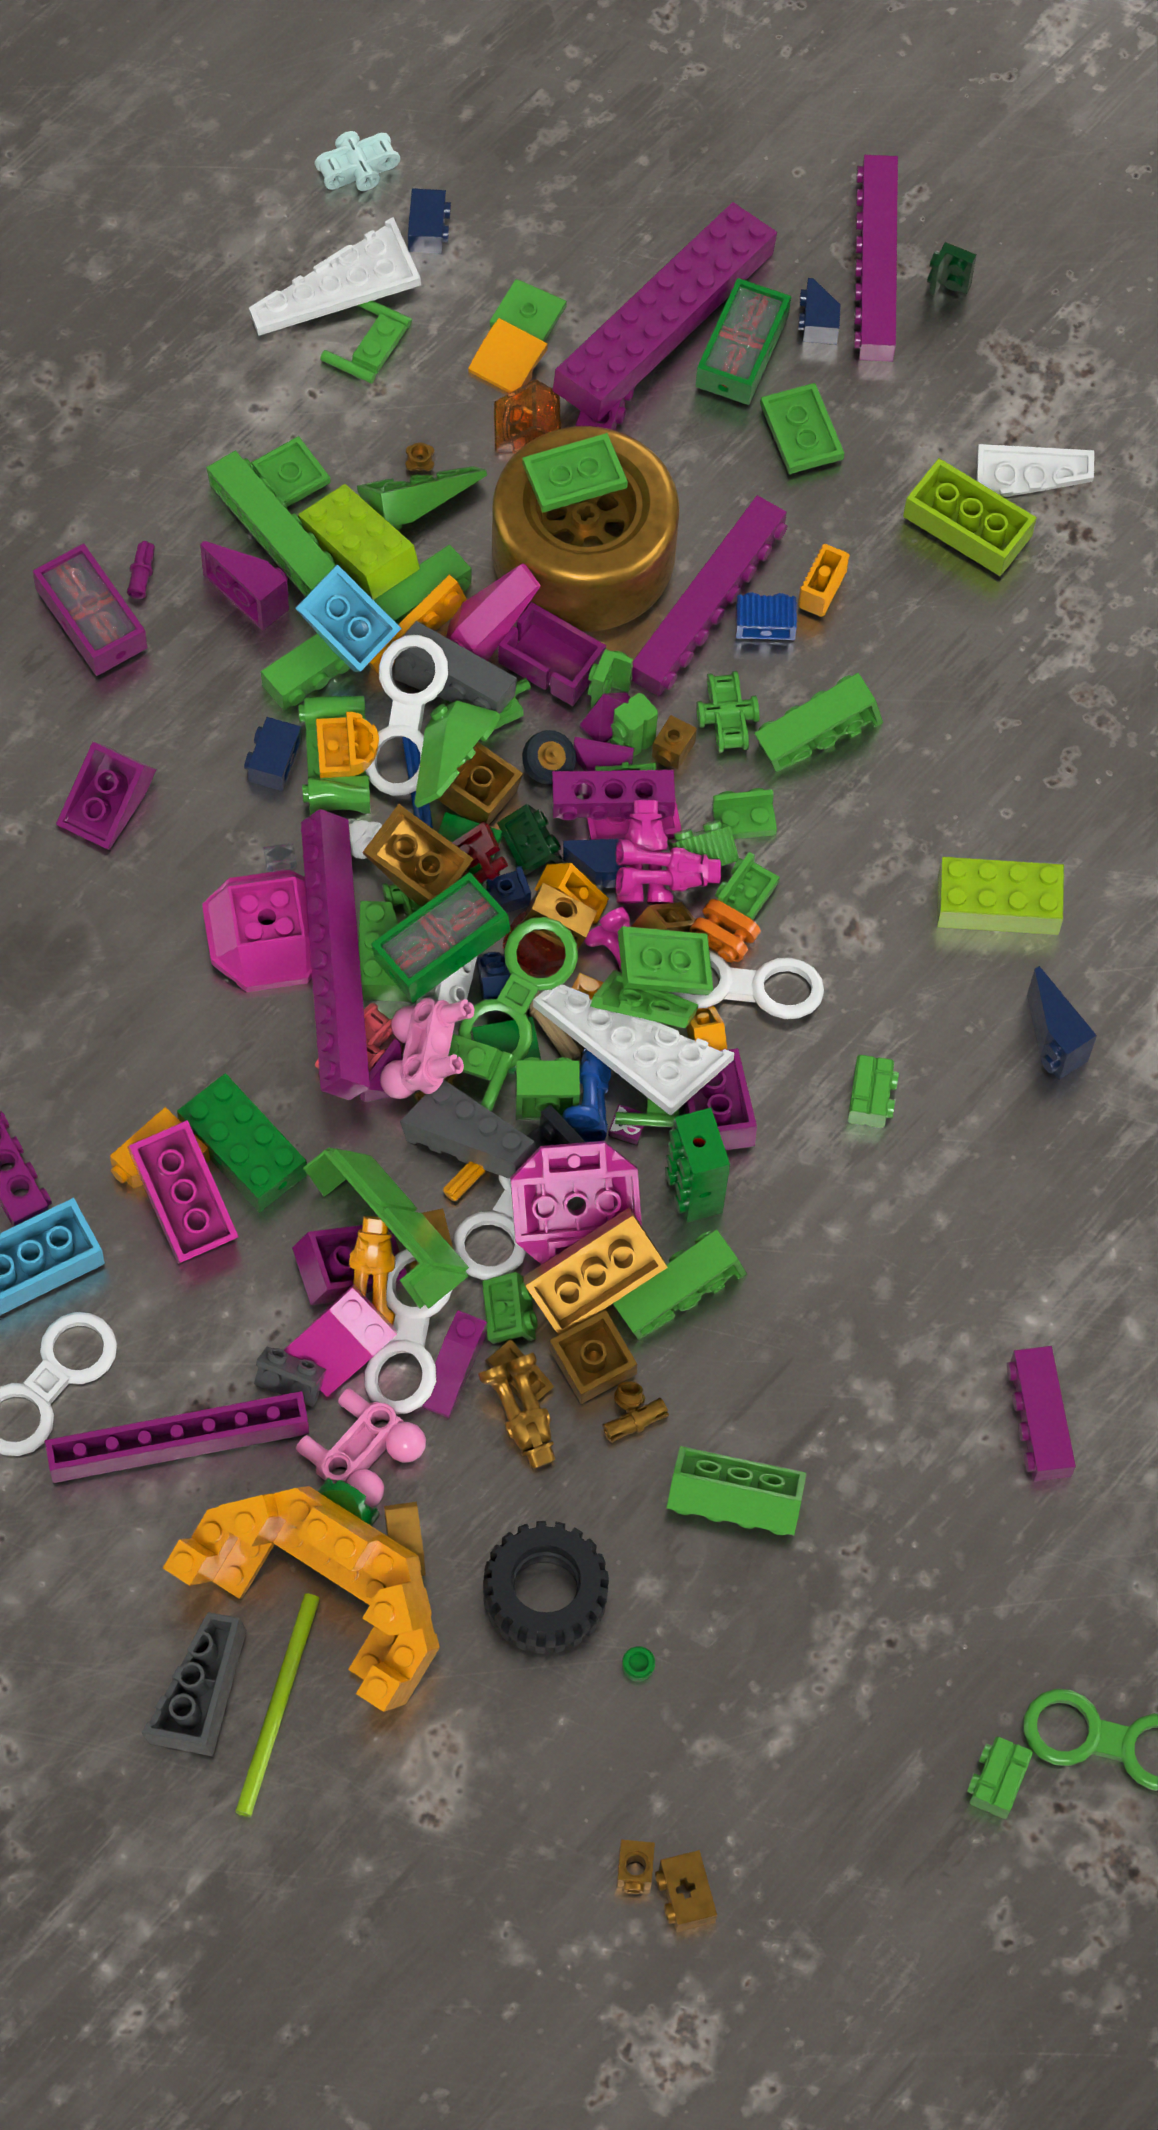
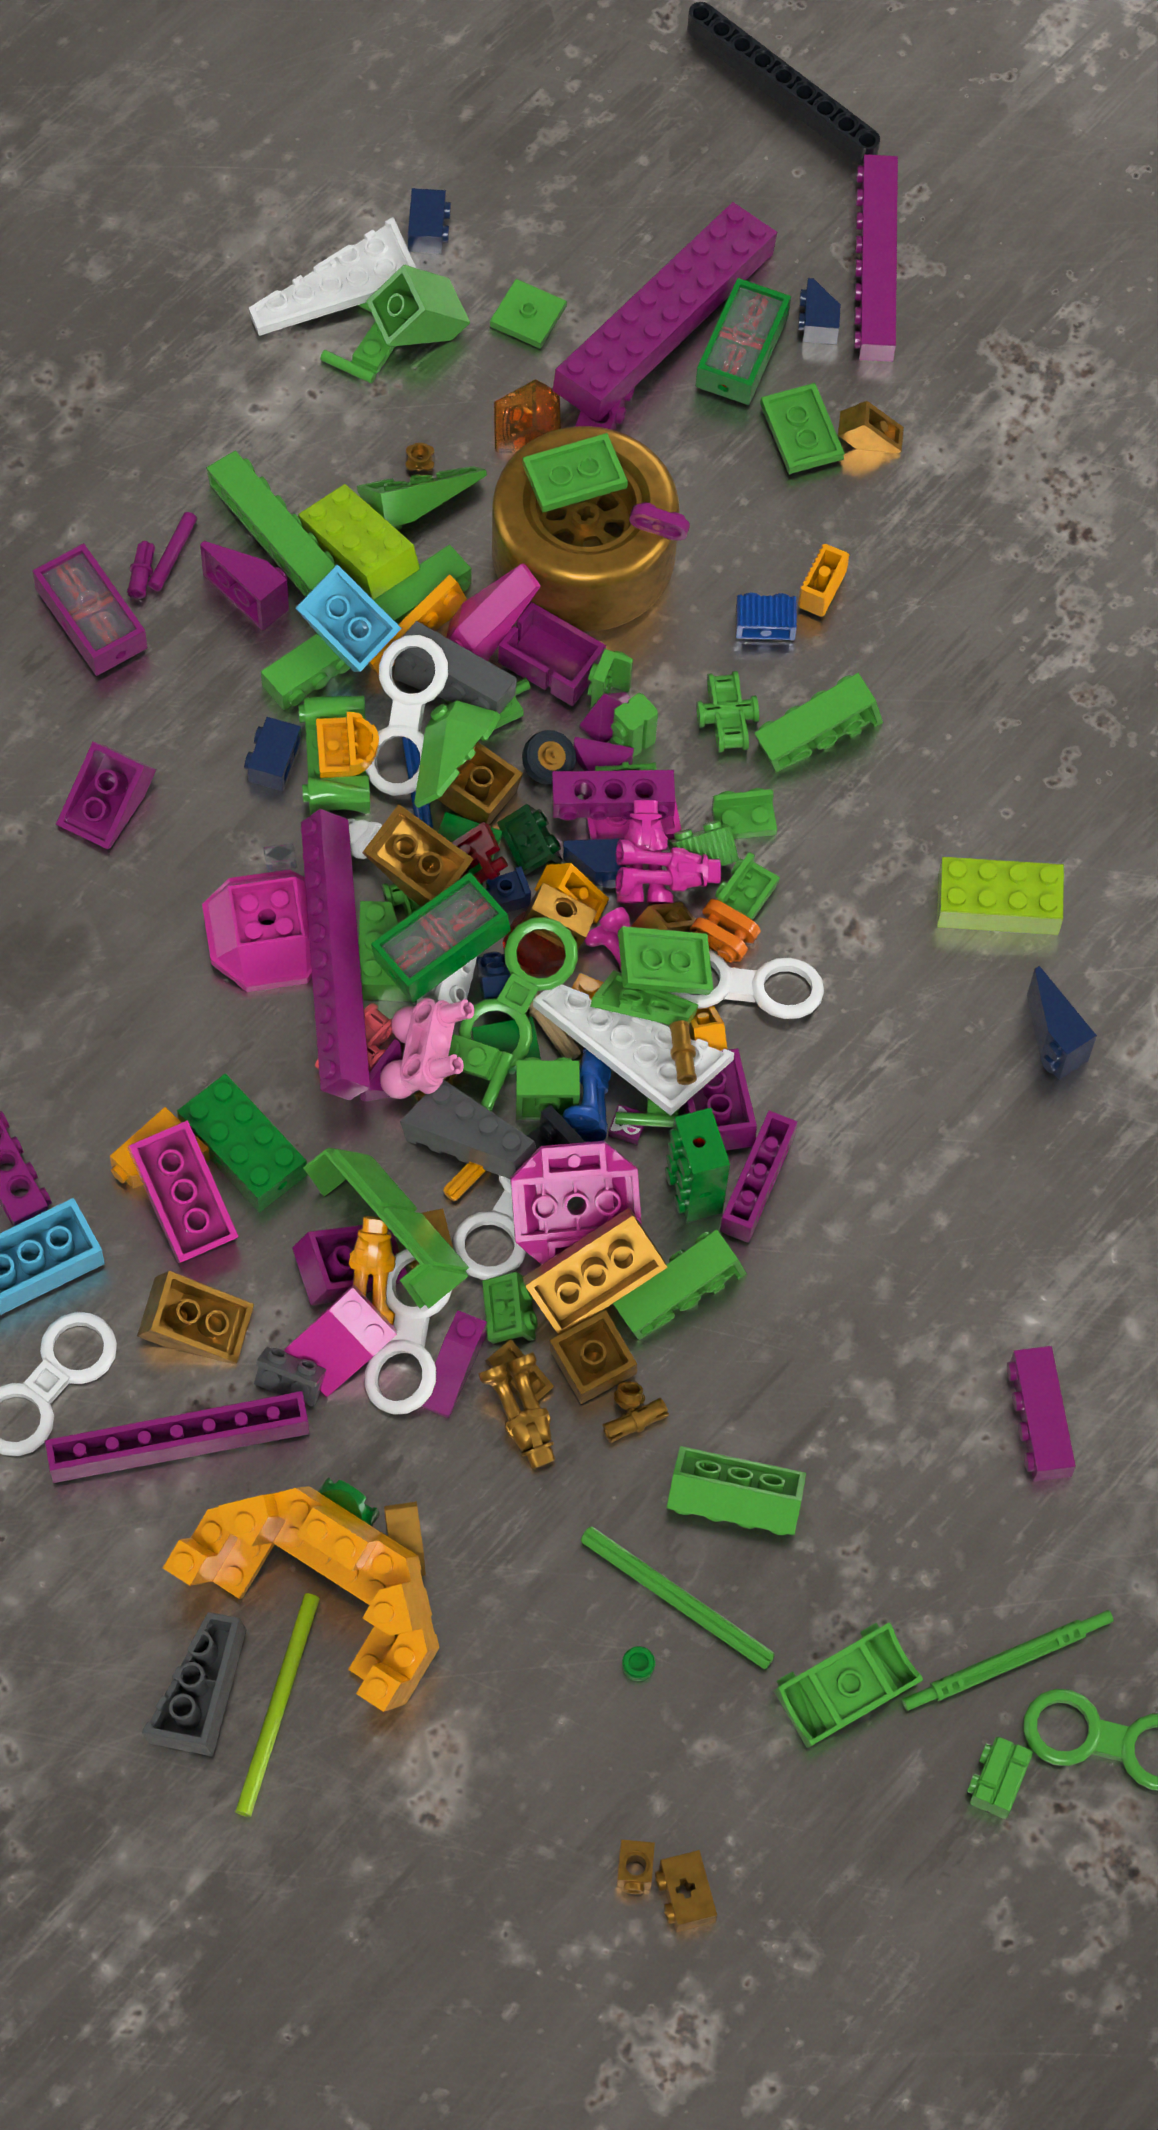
bright green plate [251,436,331,507] -> none
bright pink piece [296,1388,426,1508] -> none
light aqua axle [314,131,401,191] -> none
light orange slope [468,318,548,397] -> none
black tyre [483,1521,609,1654] -> none
magenta brick [631,495,788,697] -> none
pearl gold brick [652,715,697,770] -> none
bright green brick [847,1055,899,1128] -> none
lime brick [903,458,1037,577] -> none
dark green bracket [927,242,977,296] -> none
white wing [976,444,1094,498] -> none
none -> pearl gold slope [137,1271,254,1364]
none -> magenta piece [148,512,197,591]
none -> bright green slope [366,265,470,347]
none -> bright green axle [581,1527,775,1669]
none -> magenta plate [629,502,690,541]
none -> pearl gold pin [669,1020,697,1085]
none -> black beam [687,2,880,165]
none -> magenta brick [720,1110,798,1243]
none -> bright green piece [773,1622,924,1748]
none -> pearl gold slope [838,400,904,453]
none -> bright green axle [902,1610,1114,1711]

